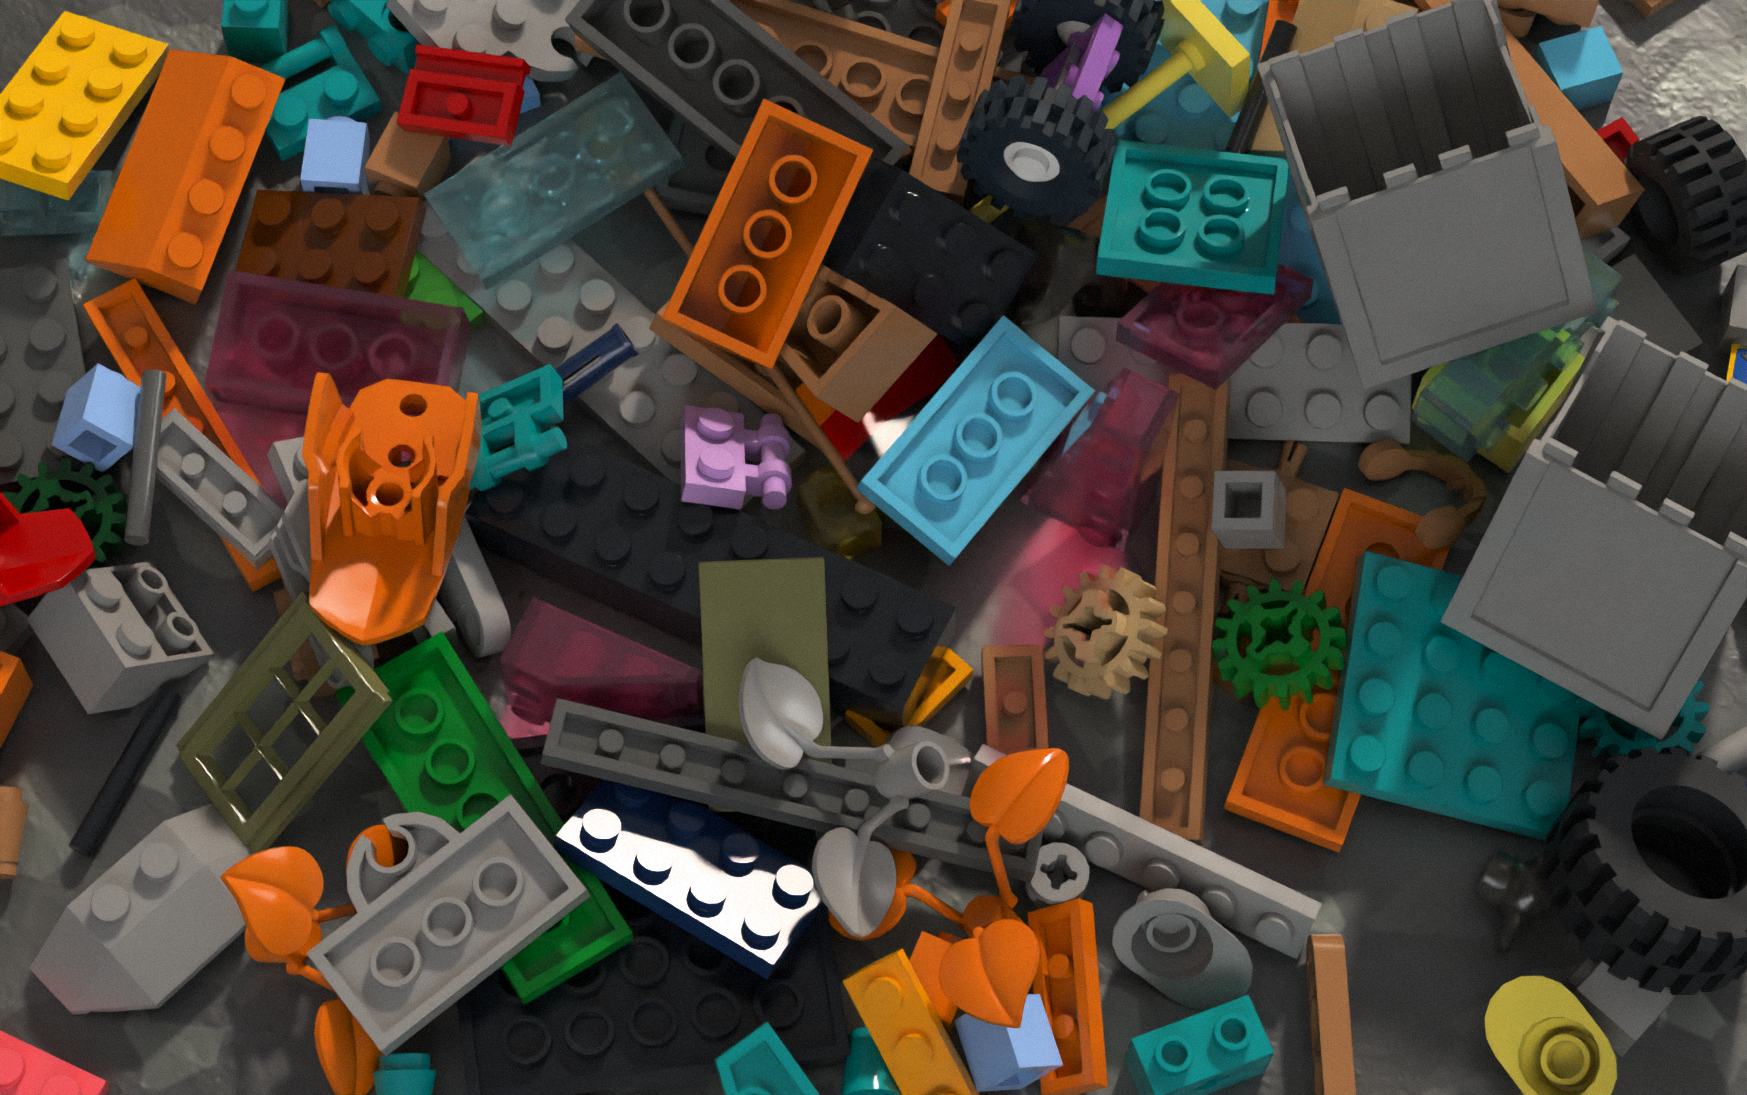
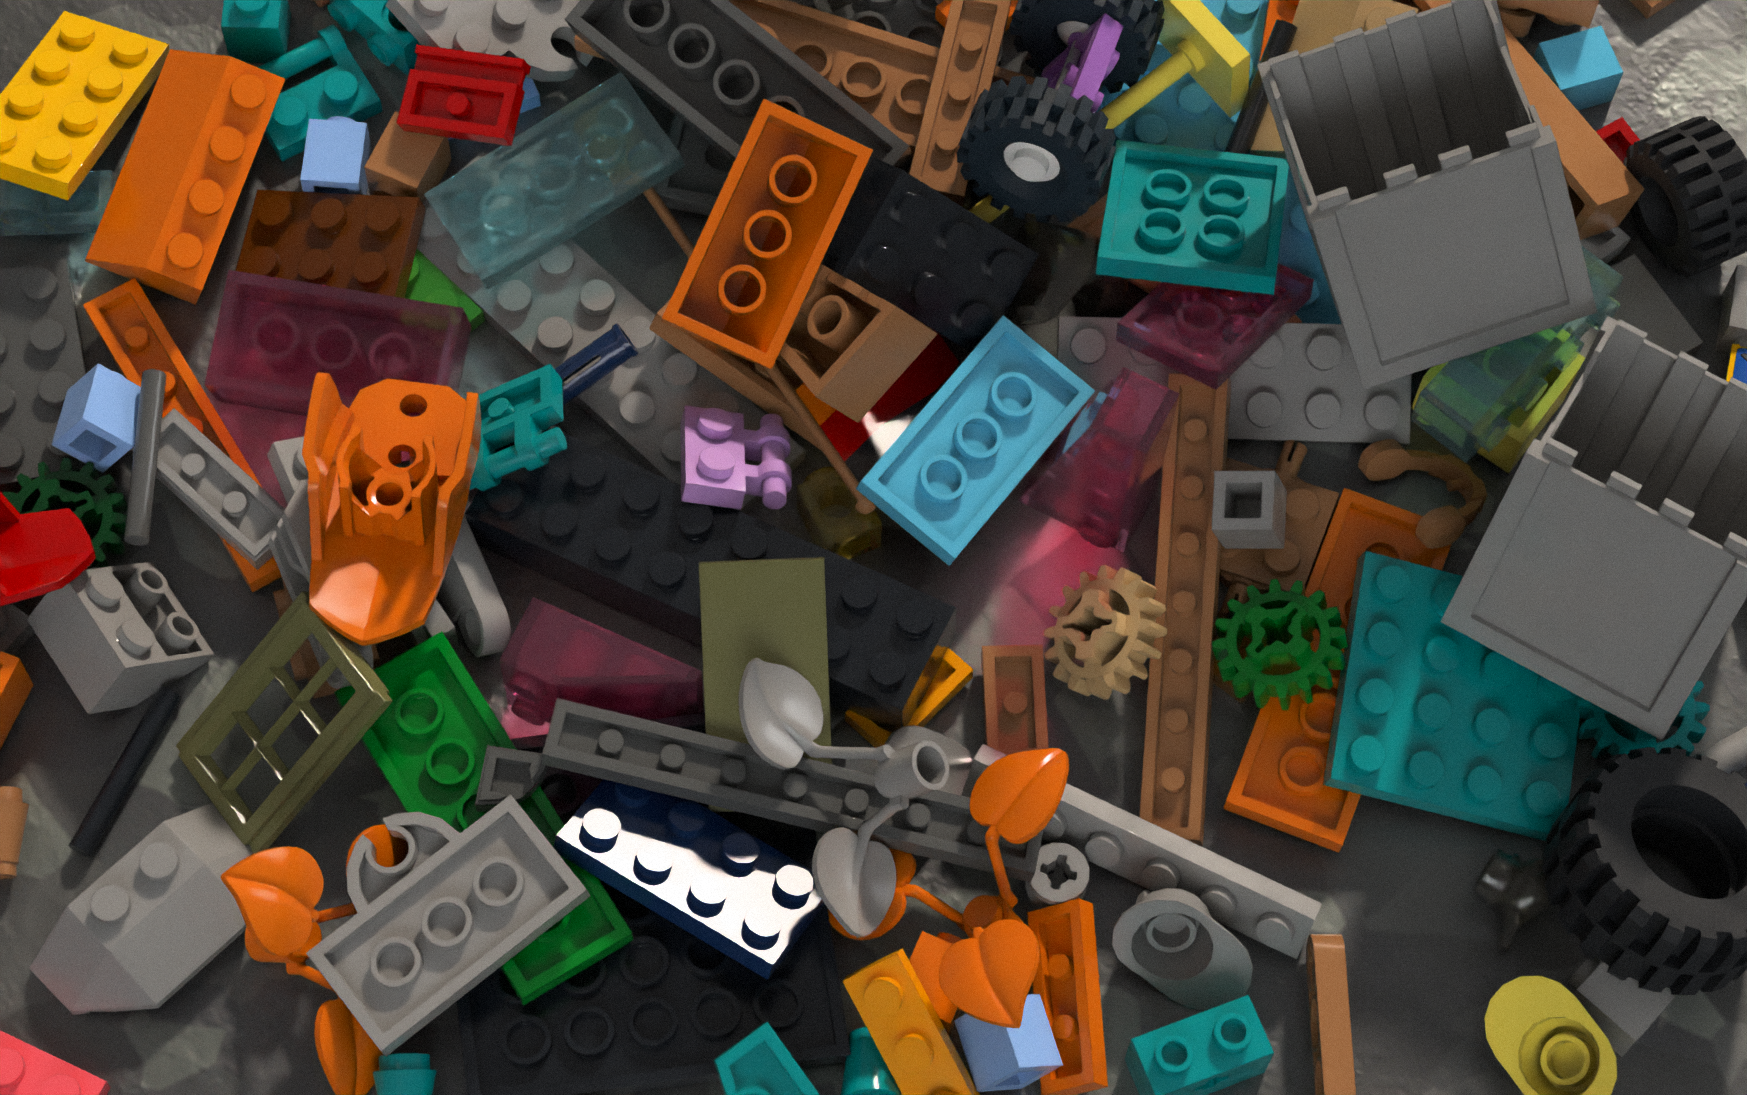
none -> dark grey tile [475,745,549,812]

